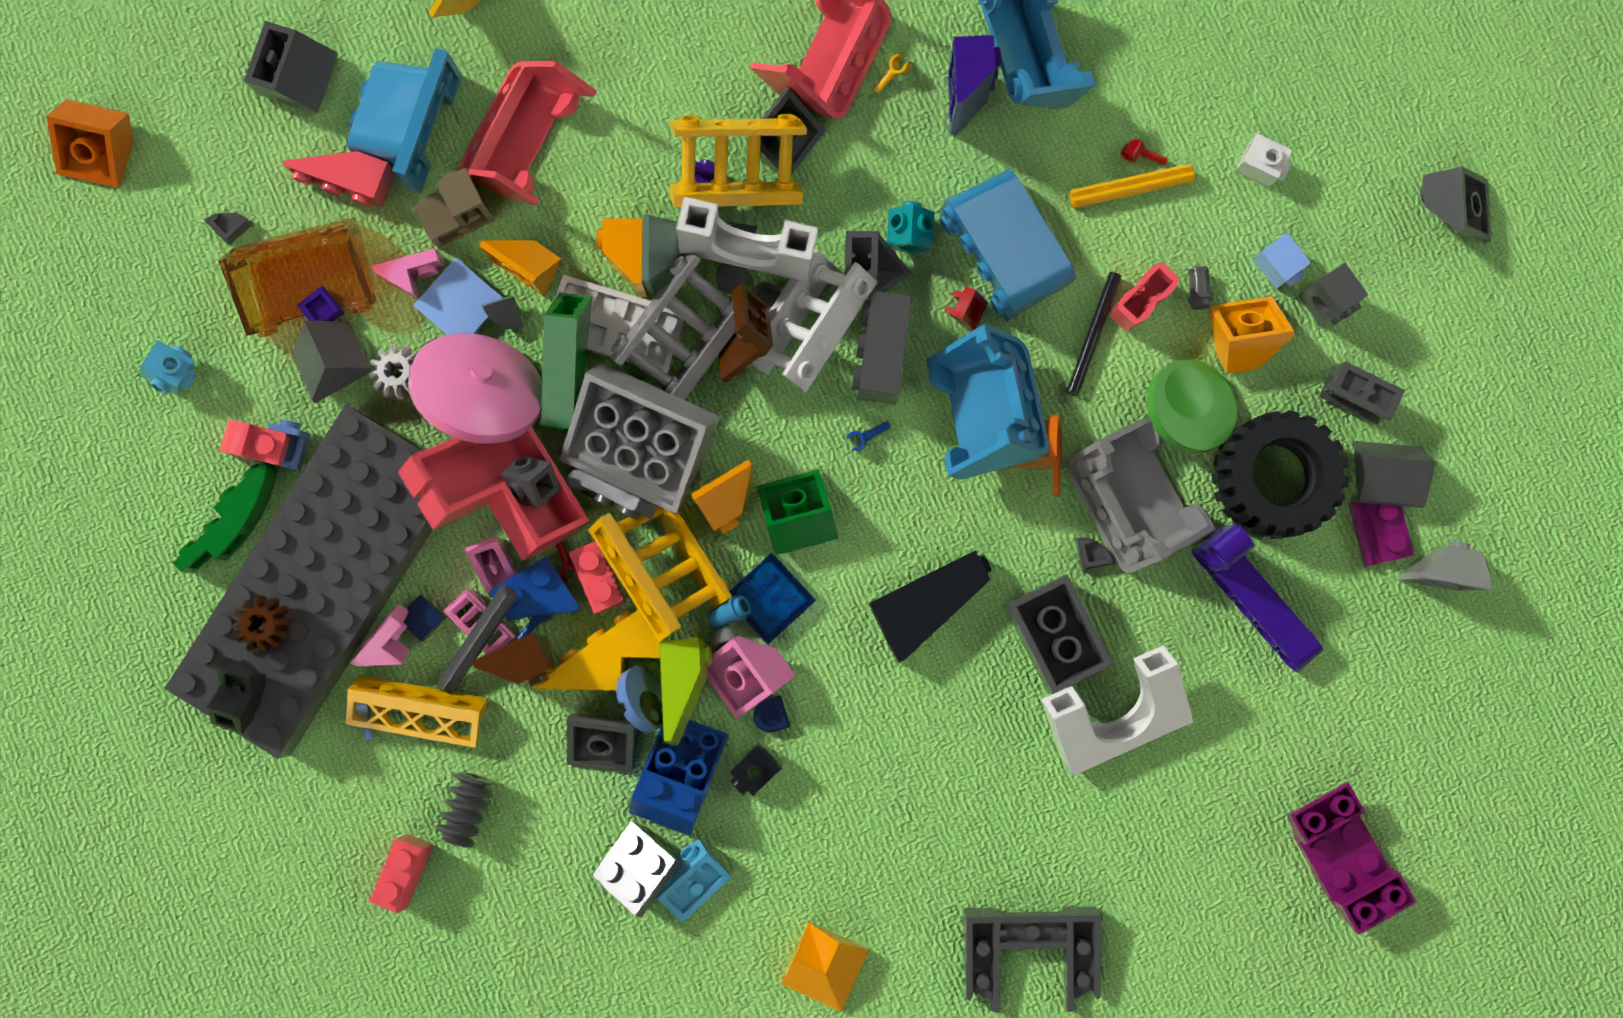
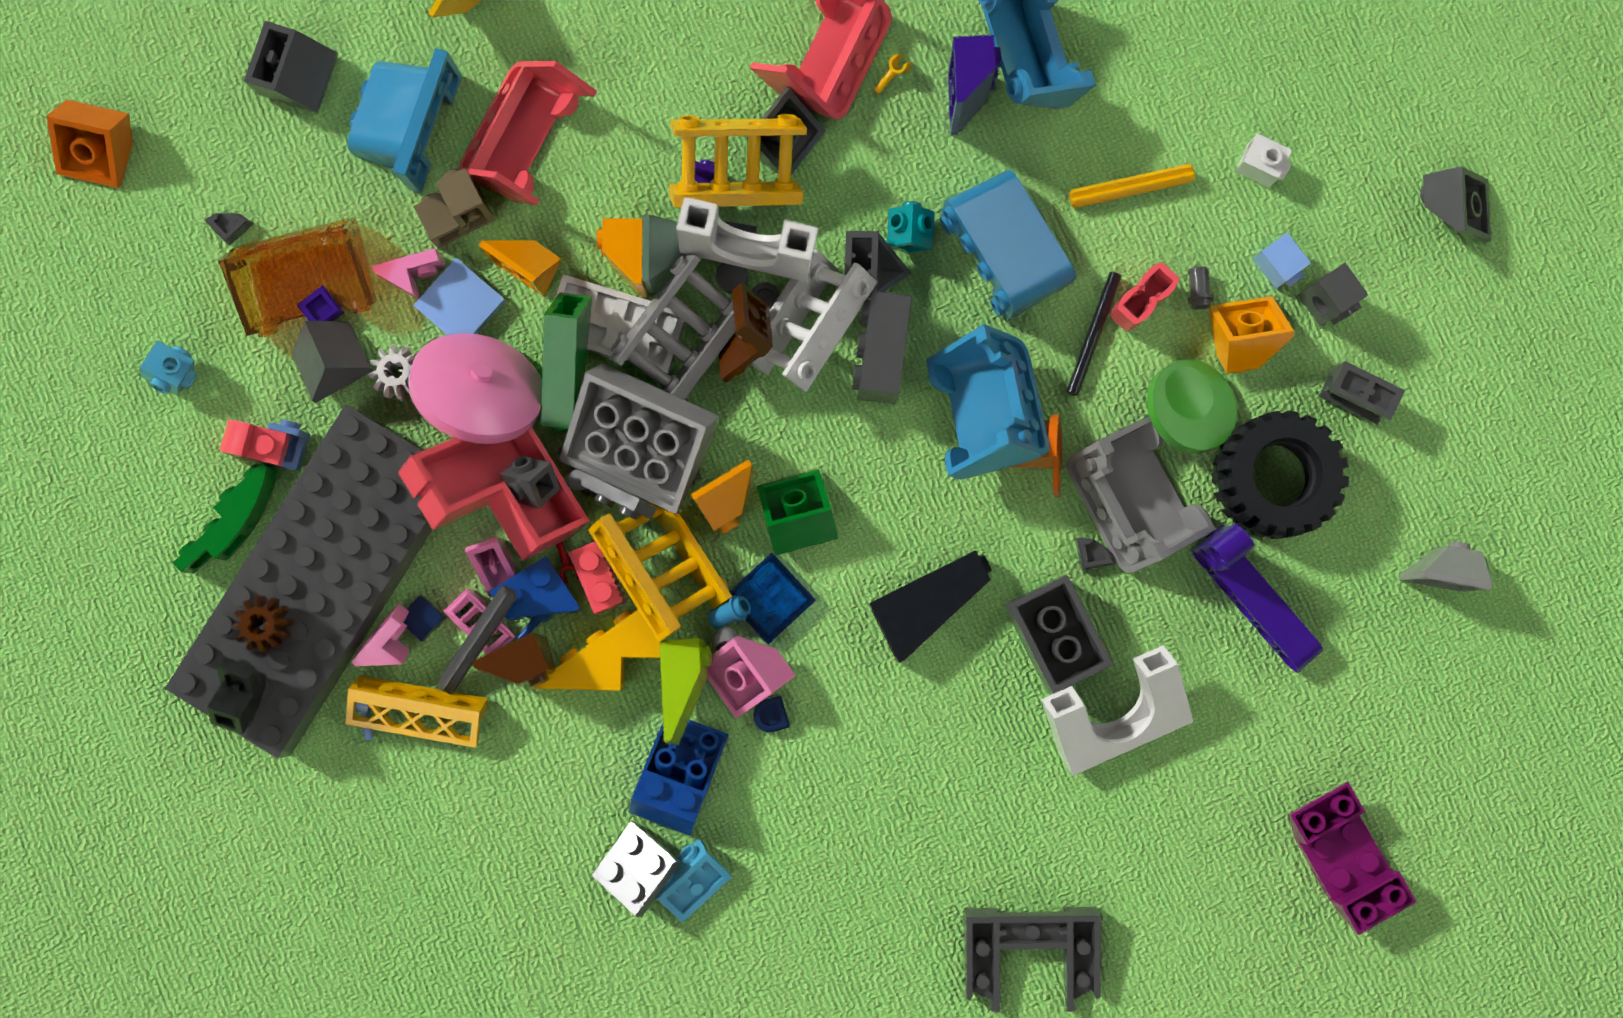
coral slope [283,151,395,207] -> none
coral brick [369,834,434,913] -> none
dark grey piece [435,773,496,848] -> none
dark grey tile [481,296,524,329] -> none
dark grey slope [567,713,639,774] -> none
medium blue tile [616,666,663,732] -> none
black brick [730,743,782,796] -> none
light orange slope [781,921,869,1012] -> none
blue hand [846,421,890,451] -> none
red tile [945,286,988,331] -> none
red hand [1120,139,1168,165] -> none
magenta plate [1348,502,1414,567] -> none
dark grey slope [1354,441,1436,508] -> none

